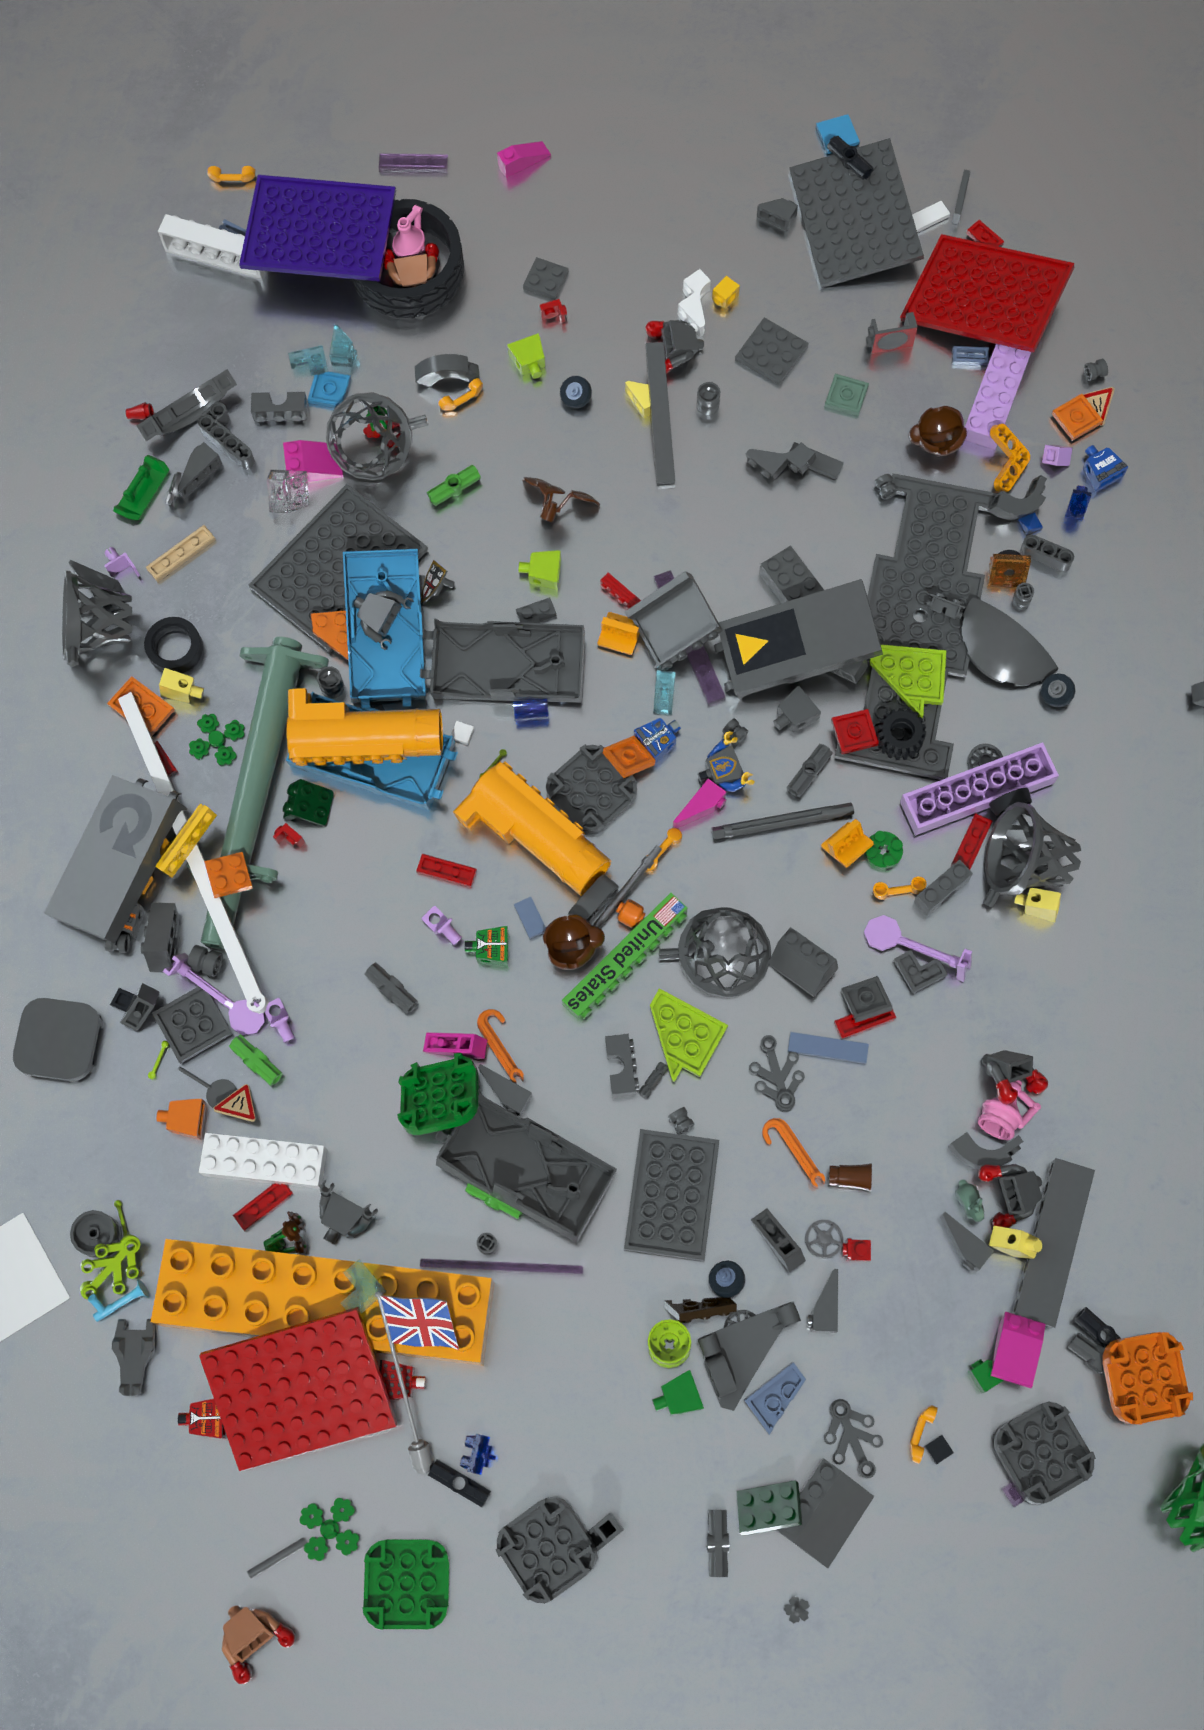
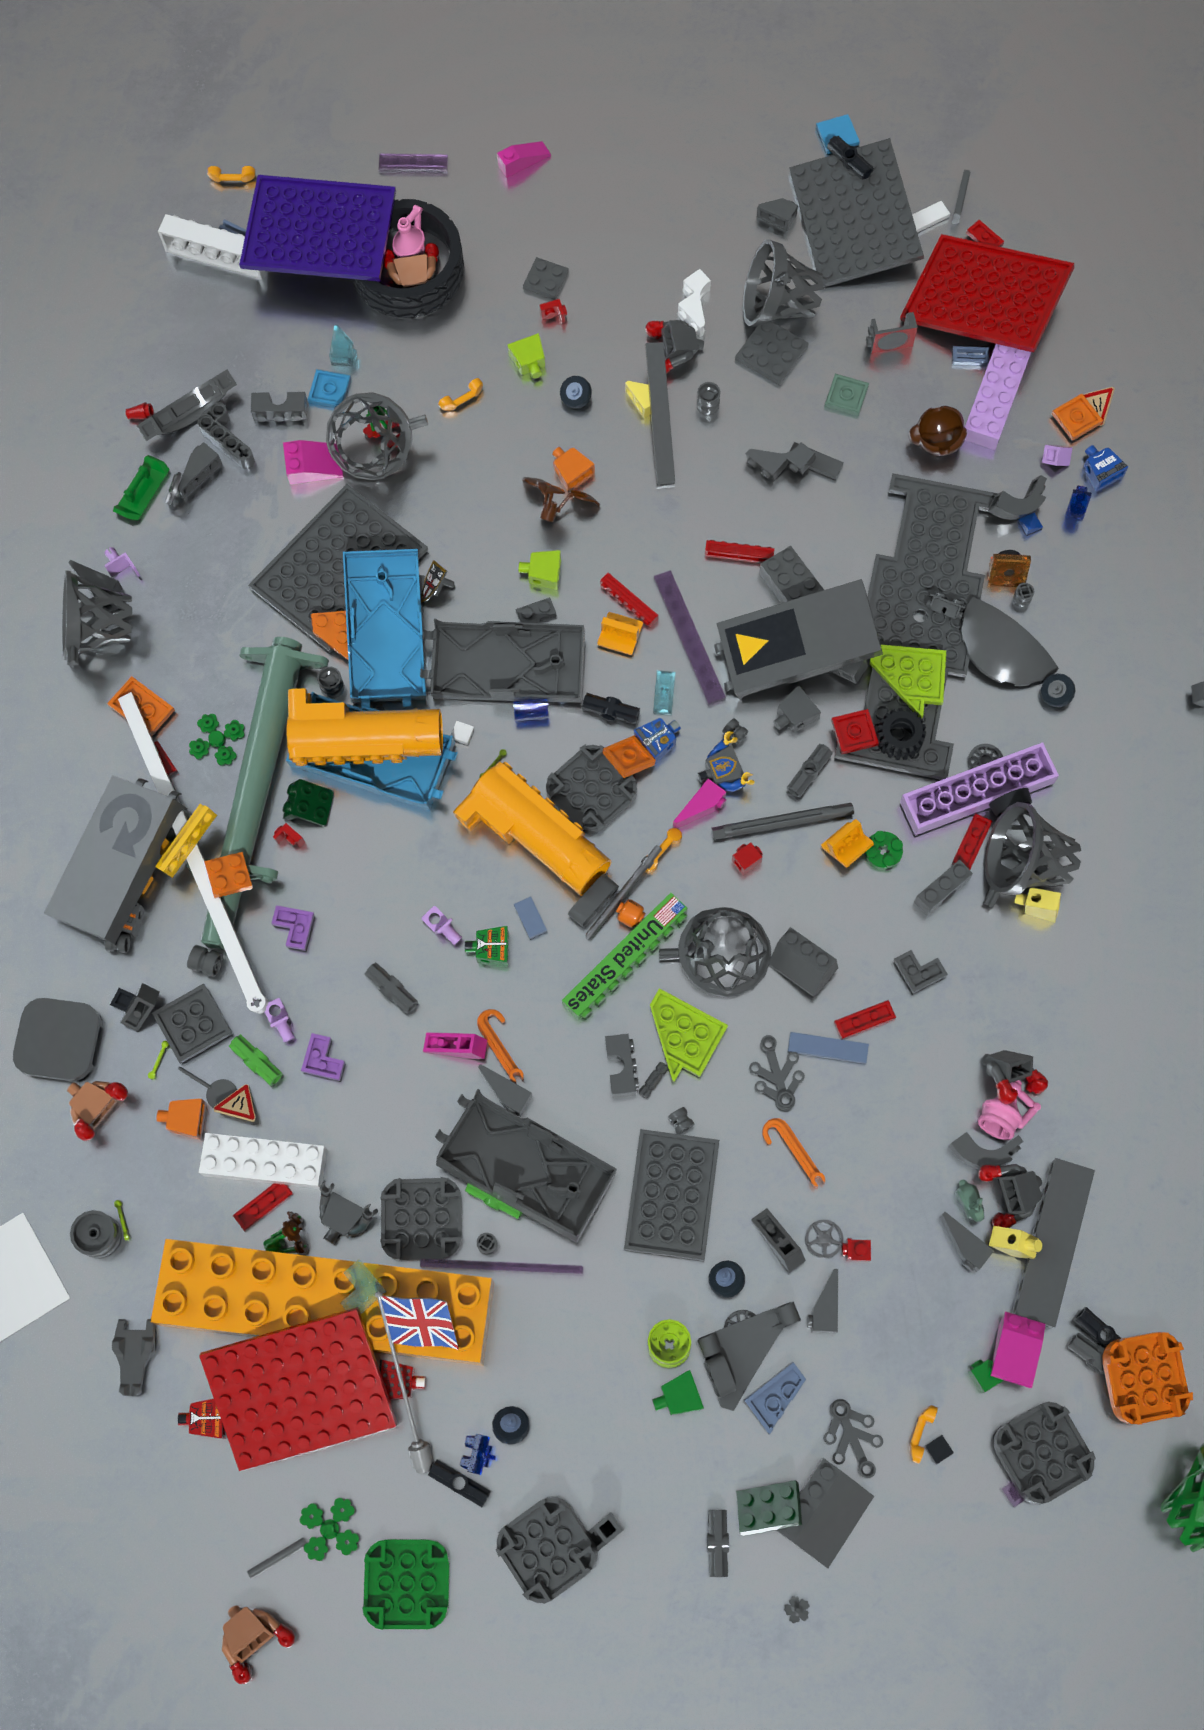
lime plant [80,1235,141,1299] -> none
medium azure piece [88,1279,149,1322] -> none
dark grey wedge [141,903,178,973] -> none
black tyre [144,617,203,673] -> none
tan tile [146,525,216,583] -> none
light yellow torso [159,668,204,703] -> none
lavender piece [163,953,265,1035] -> none
clear slope [267,470,309,513] -> none
clear light blue plate [288,345,328,376] -> none
dark grey torso [354,590,414,650] -> none
green tile [397,1053,478,1135] -> none
dark grey arch [415,354,479,387] -> none
red tile [416,854,477,888] -> none
bright green piece [427,465,481,506] -> none
reddish brown piece [543,914,605,970] -> none
panel [625,571,723,671] -> none
dark brown wing [664,1297,737,1323] -> none
yellow brick [712,276,740,309] -> none
reddish brown plant [829,1163,872,1192] -> none
dark grey plate [841,976,893,1023] -> none
lavender piece [864,915,972,982] -> none
light orange bar [873,876,927,900] -> none
dark grey wheel [874,474,898,499] -> none
light orange beam [990,423,1030,493] -> none
dark grey beam [1020,535,1075,572] -> none
dark grey wheel [1084,358,1108,381] -> none
none -> nougat torso [67,1081,128,1141]
none -> medium lavender plate [271,905,315,951]
none -> medium lavender plate [301,1033,345,1081]
none -> dark grey tile [380,1177,462,1261]
none -> black wheel [492,1406,530,1445]
none -> orange torso [552,447,595,492]
none -> black piece [582,693,640,725]
none -> red piece [705,540,775,563]
none -> red brick [732,842,763,875]
none -> dark grey piece [743,239,824,327]

